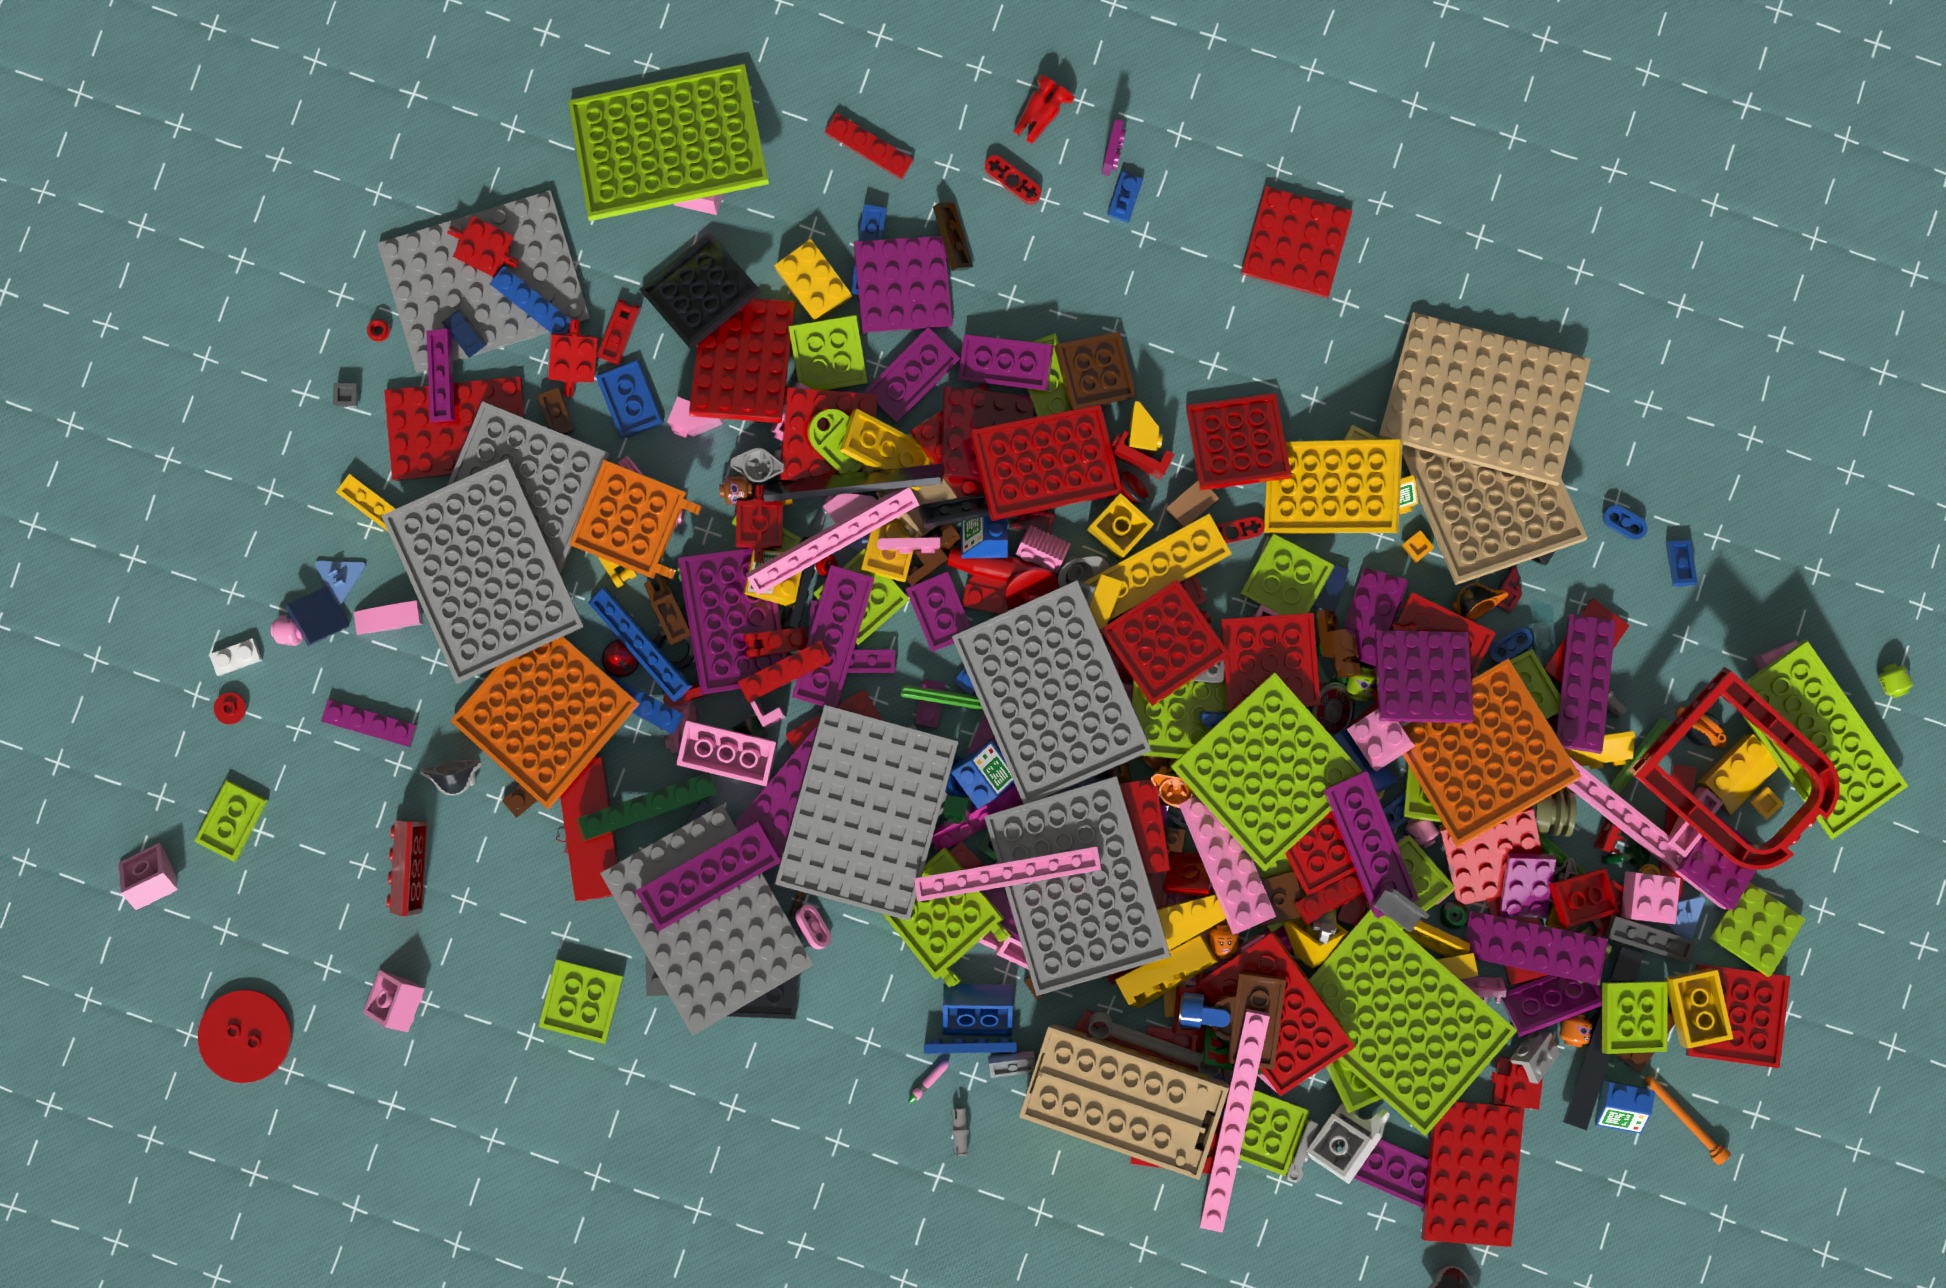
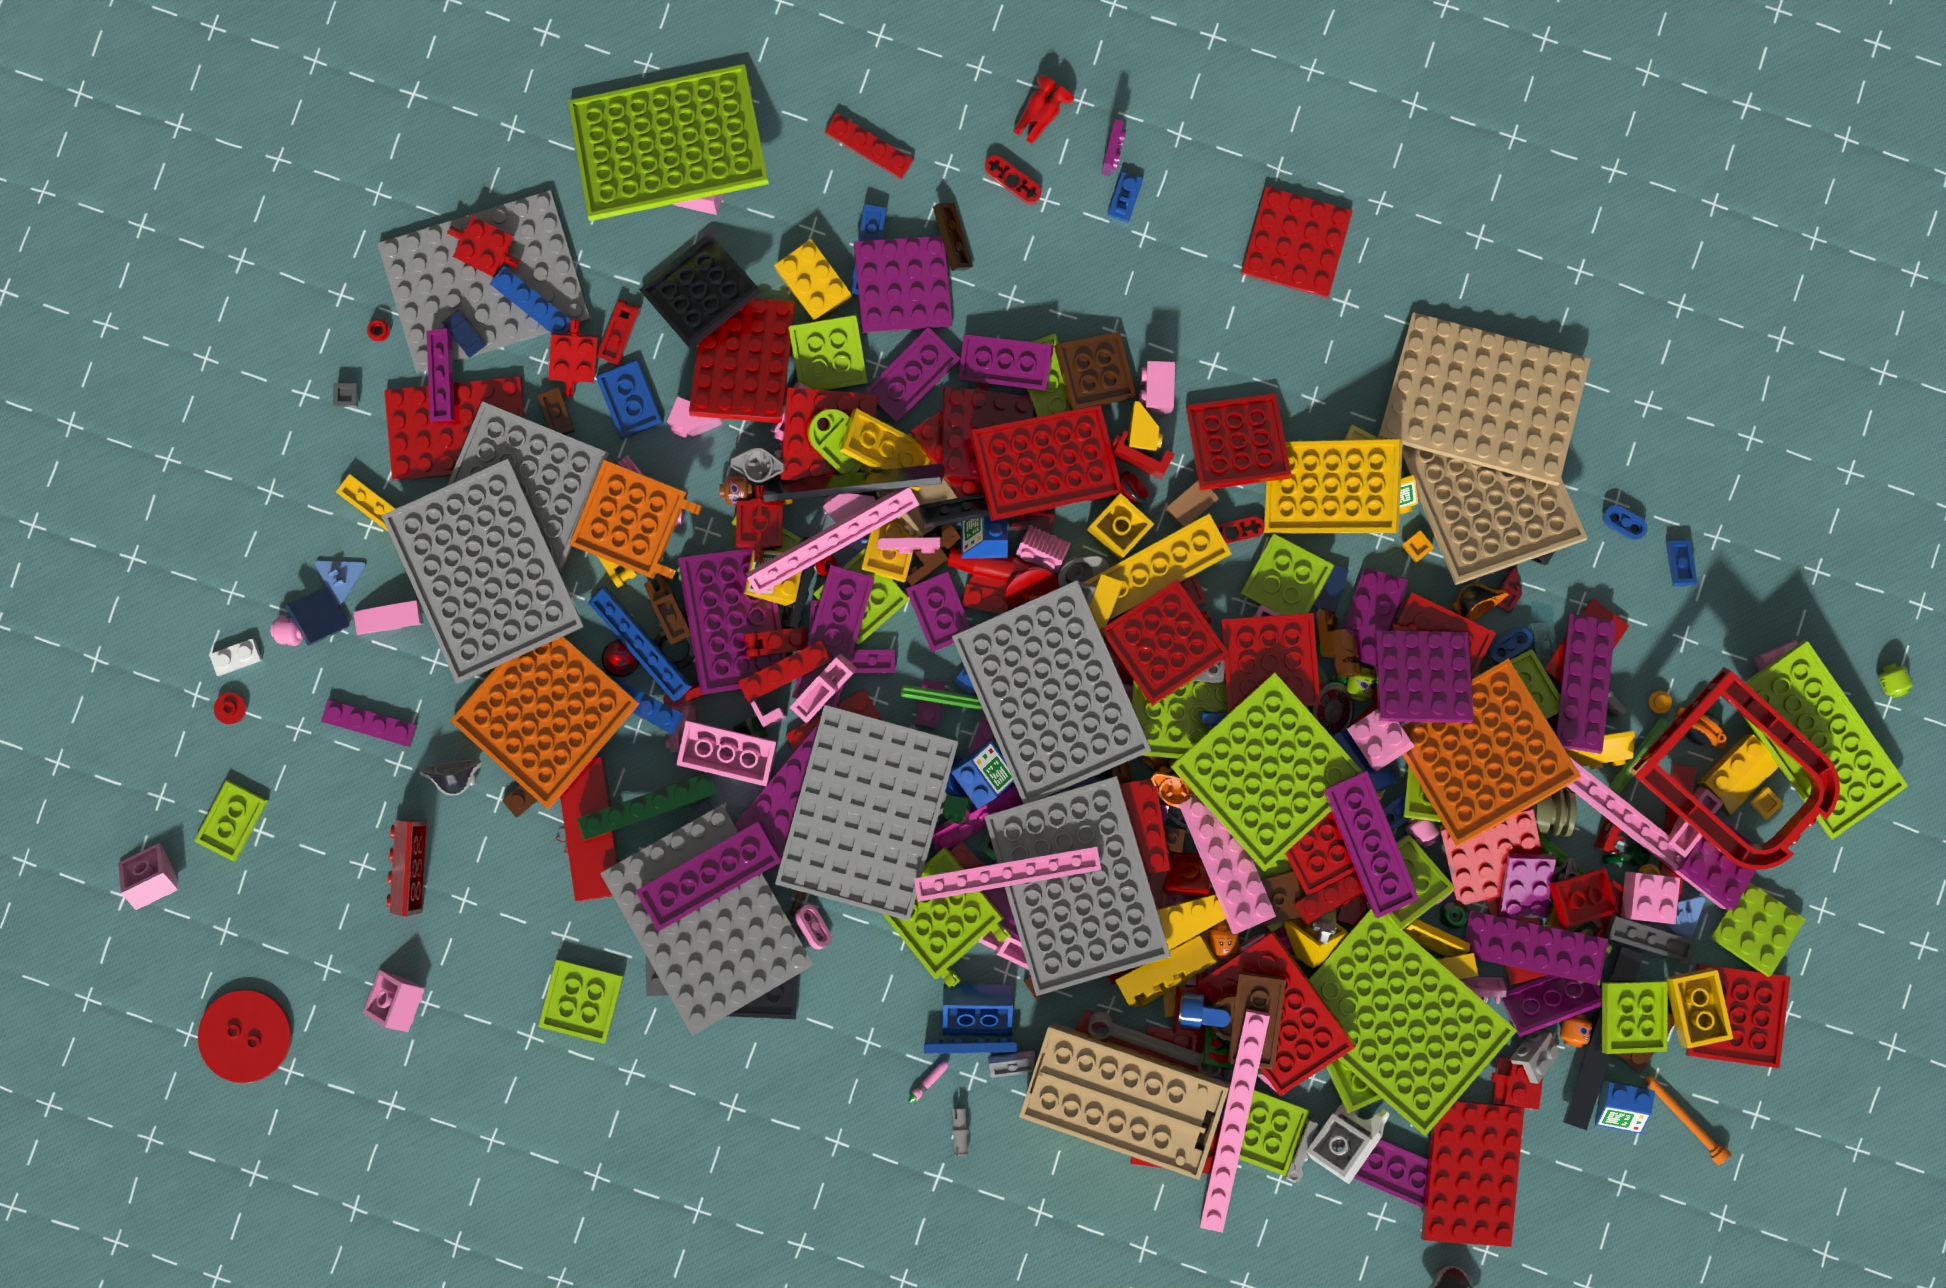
flat silver panel [1371,885,1430,932] -> none
none -> bright pink slope [790,654,857,723]
none -> bright pink brick [1139,361,1175,415]
none -> light orange plate [1648,691,1672,713]

